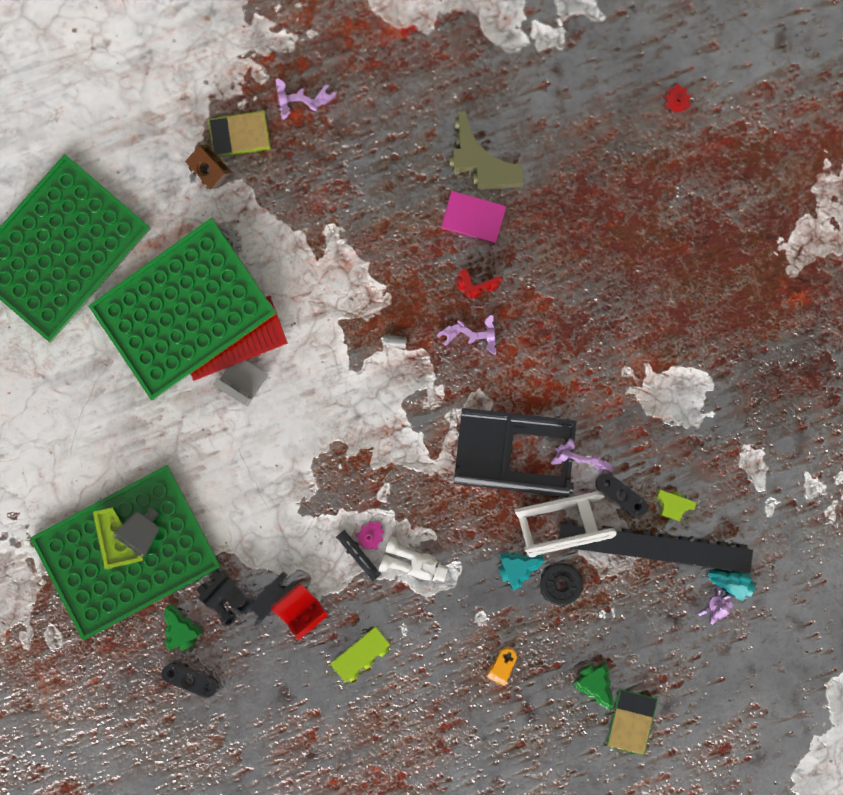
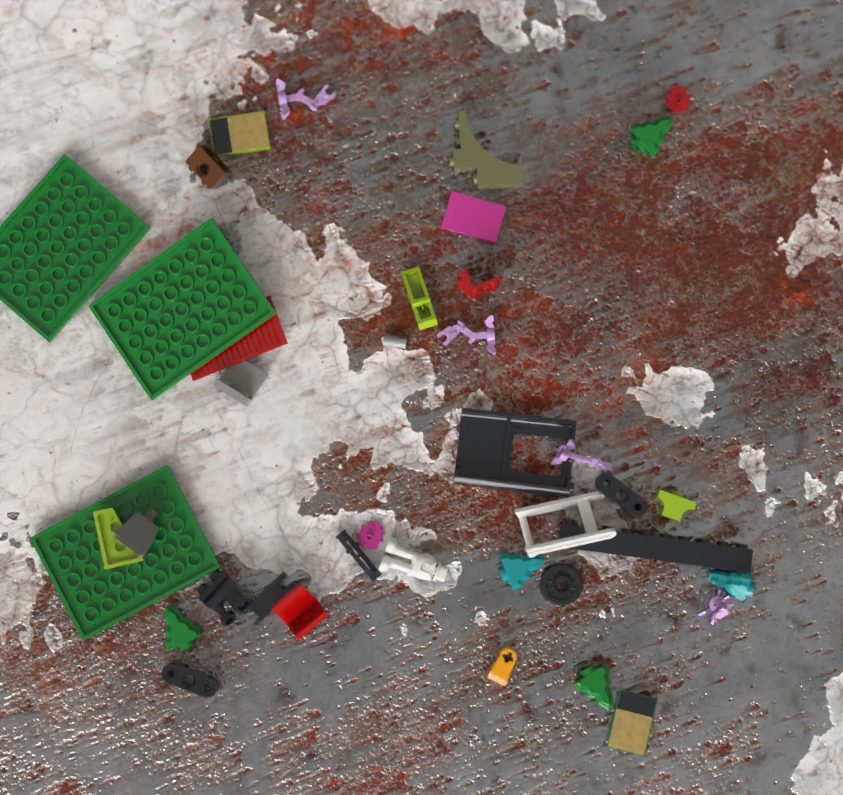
lime brick [330,626,391,682] -> none
none -> lime slope [401,266,438,330]
none -> green rock [629,116,674,157]

